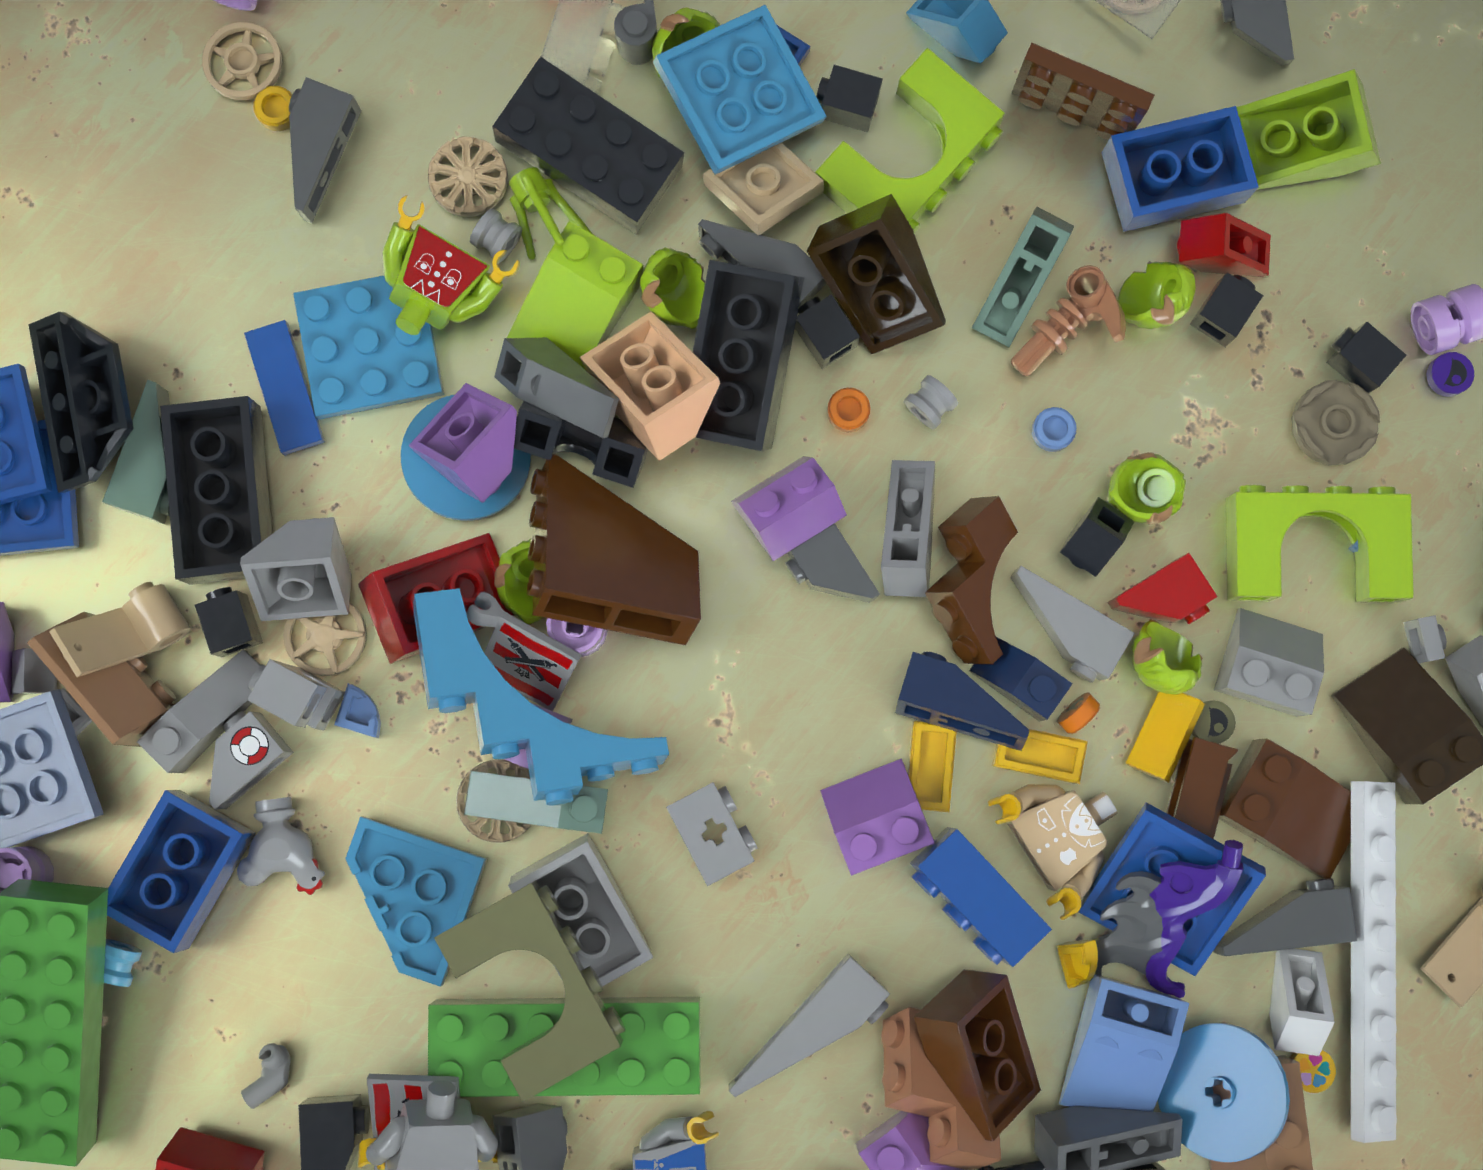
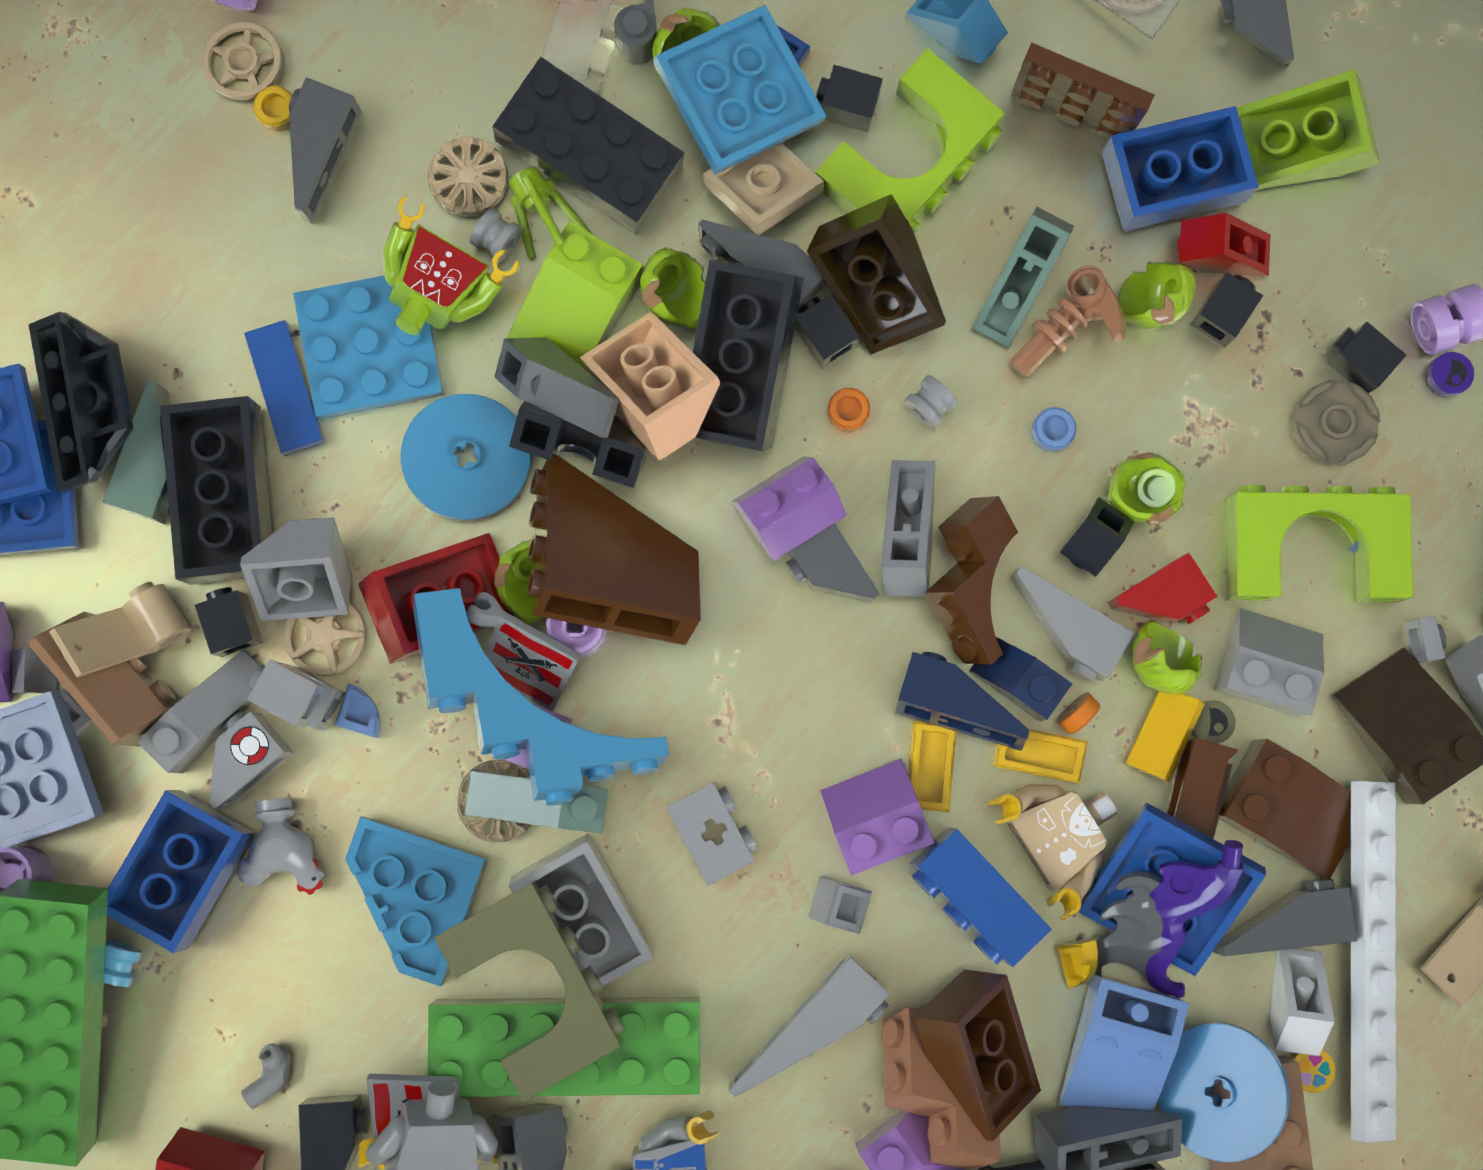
medium lavender slope [409,383,517,503] -> none
none -> light grey slope [809,876,872,934]

